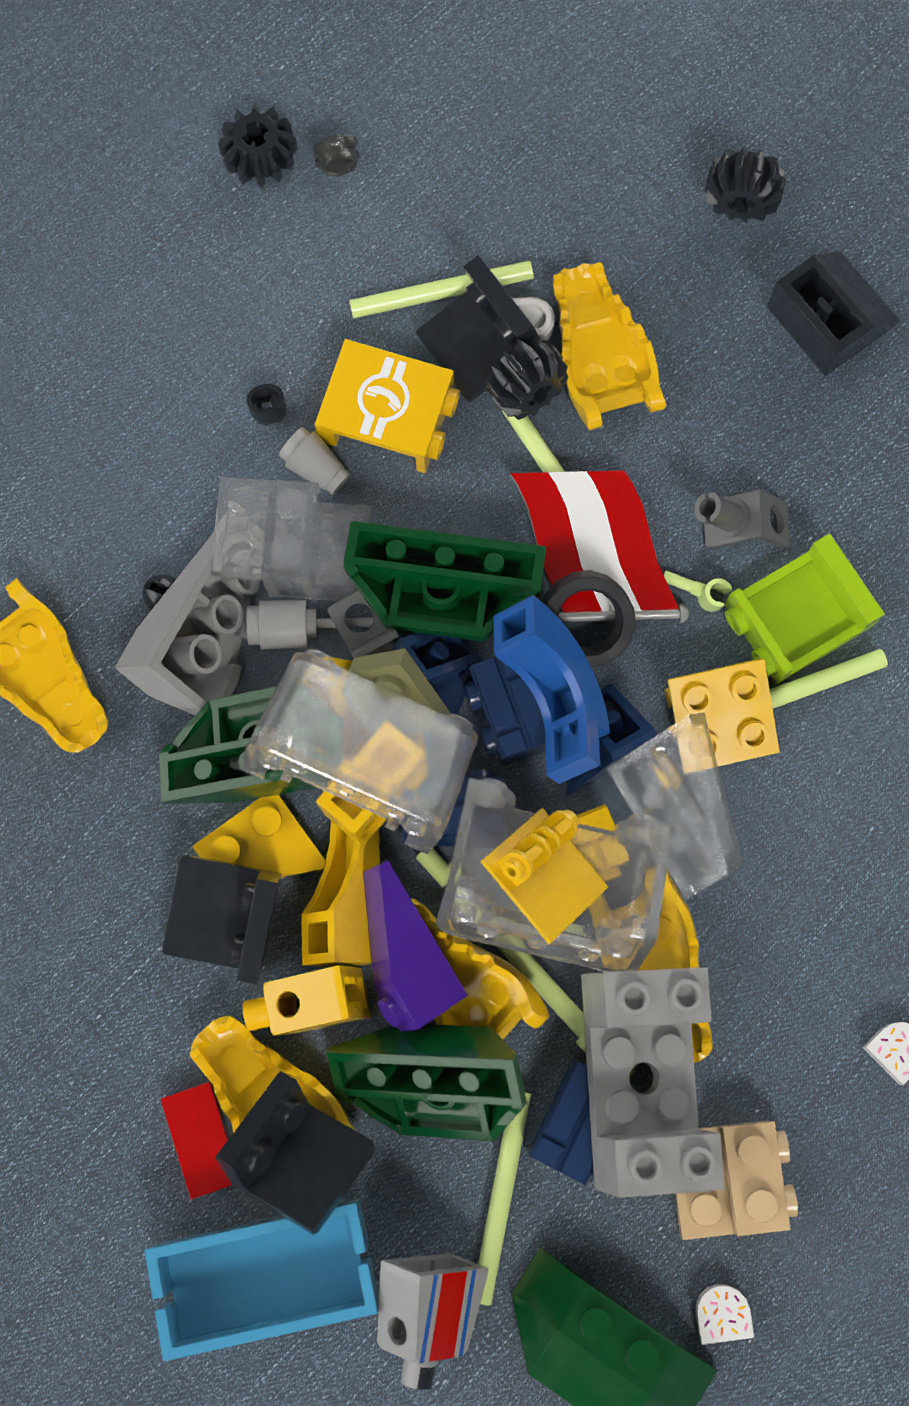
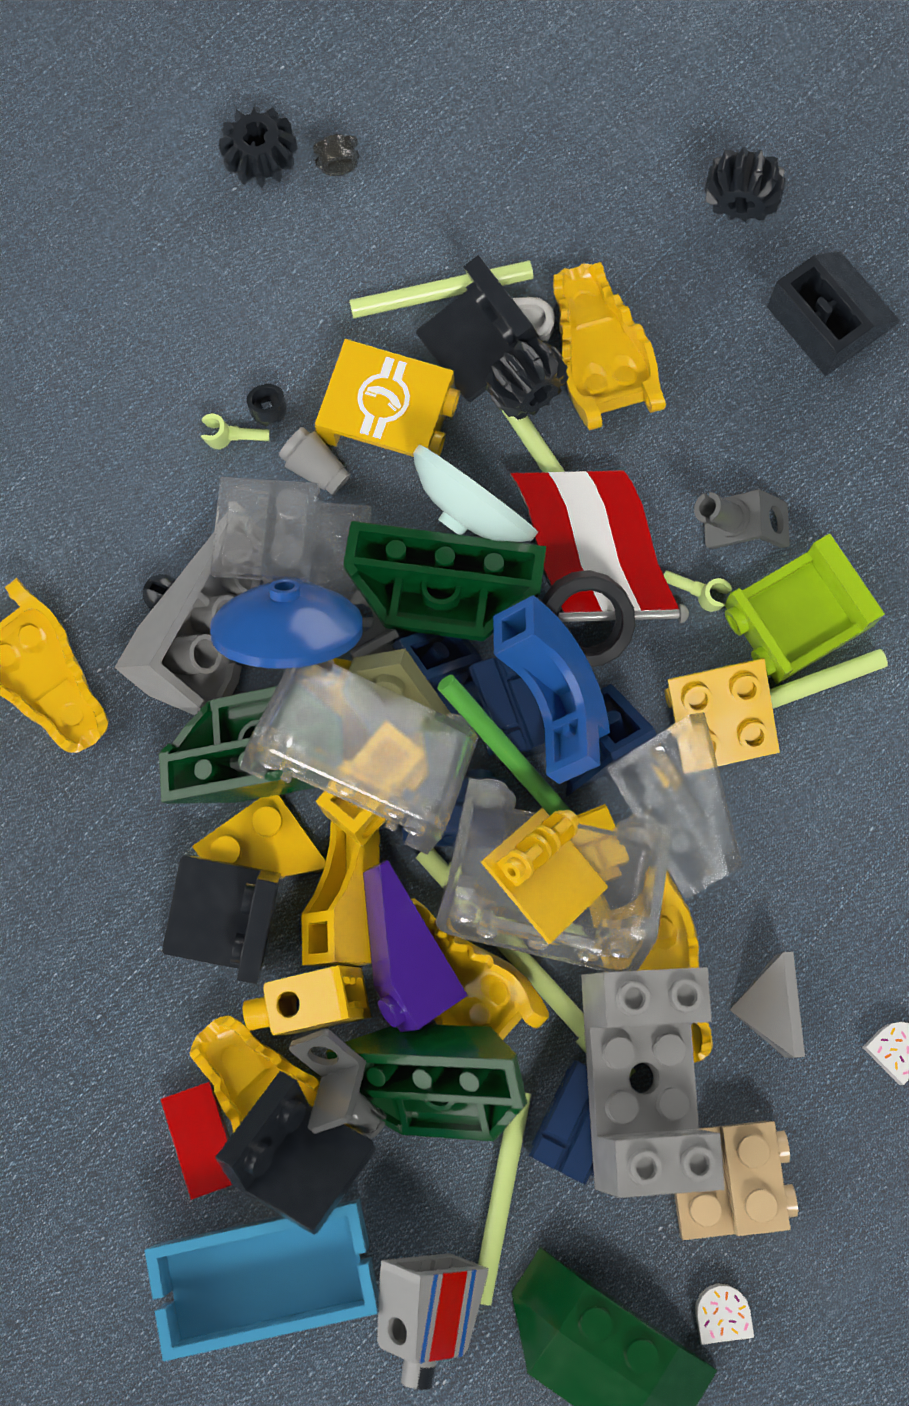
none -> yellowish green hand [201,414,270,450]
none -> blue dish [210,579,363,669]
none -> dark grey bracket [289,1029,387,1139]
none -> light aqua dish [413,444,538,543]
none -> bright green bar [437,675,573,815]
none -> light grey slope [730,952,805,1058]

